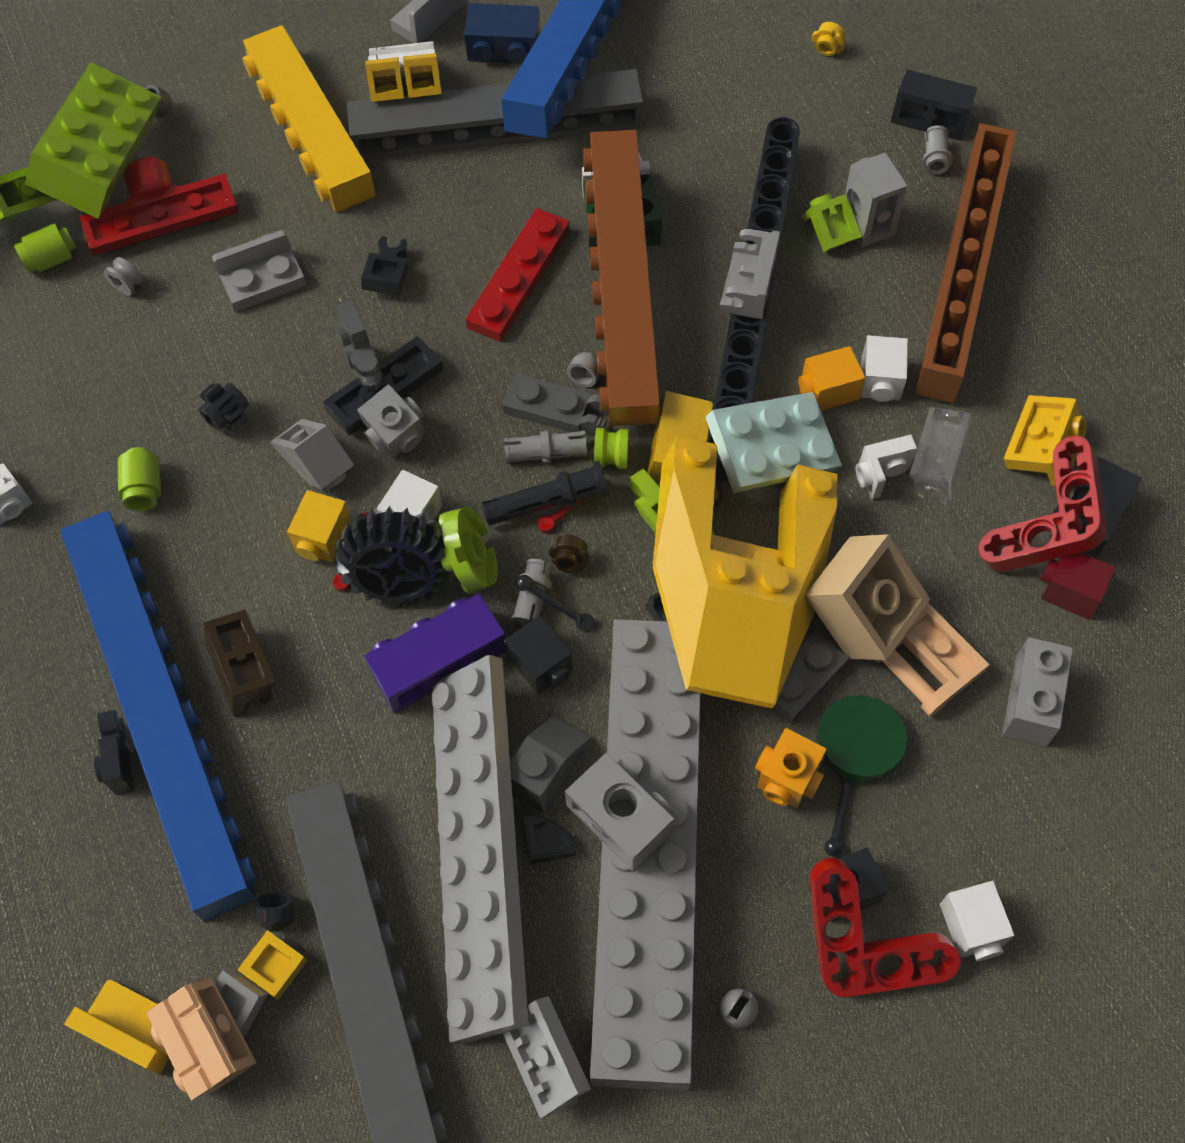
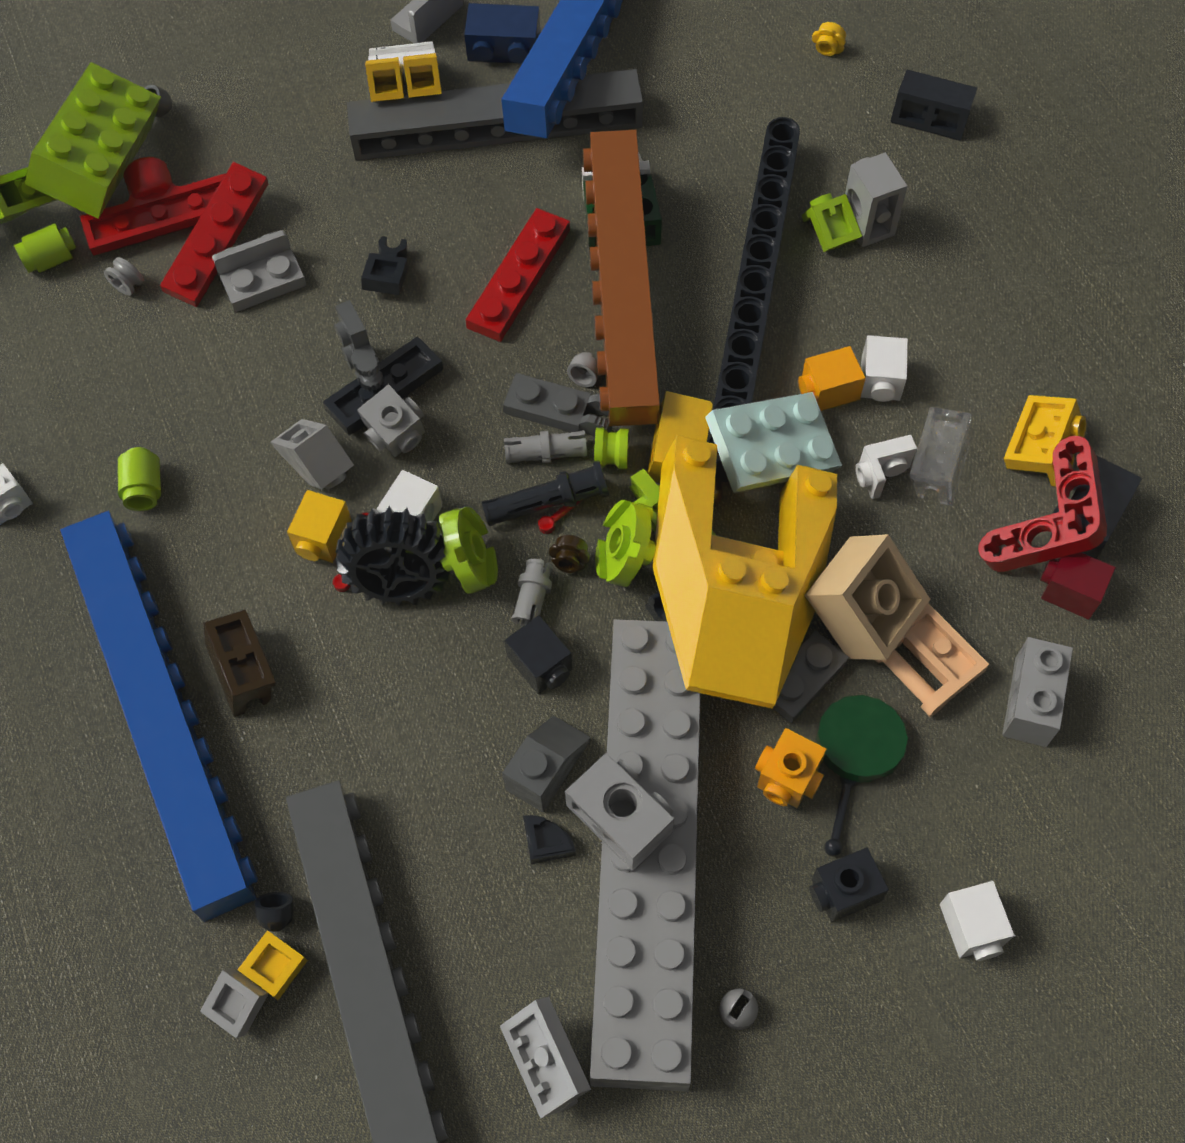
yellow panel [64,980,169,1075] -> none
black plate [94,710,134,795] -> none
light nougat brick [146,977,257,1101] -> none
black gear [198,383,249,432] -> none
yellow brick [242,25,376,213] -> none
dark purple brick [364,593,506,713] -> none
light grey plate [432,655,529,1044] -> none
black hinge [516,575,594,631] -> none
light grey hinge [719,229,780,319] -> none
red beam [810,858,961,997] -> none
dark orange brick [915,123,1017,403] -> none
light grey pin [923,125,953,175] -> none
none -> red plate [160,161,269,308]
none -> lime plate [595,500,656,587]

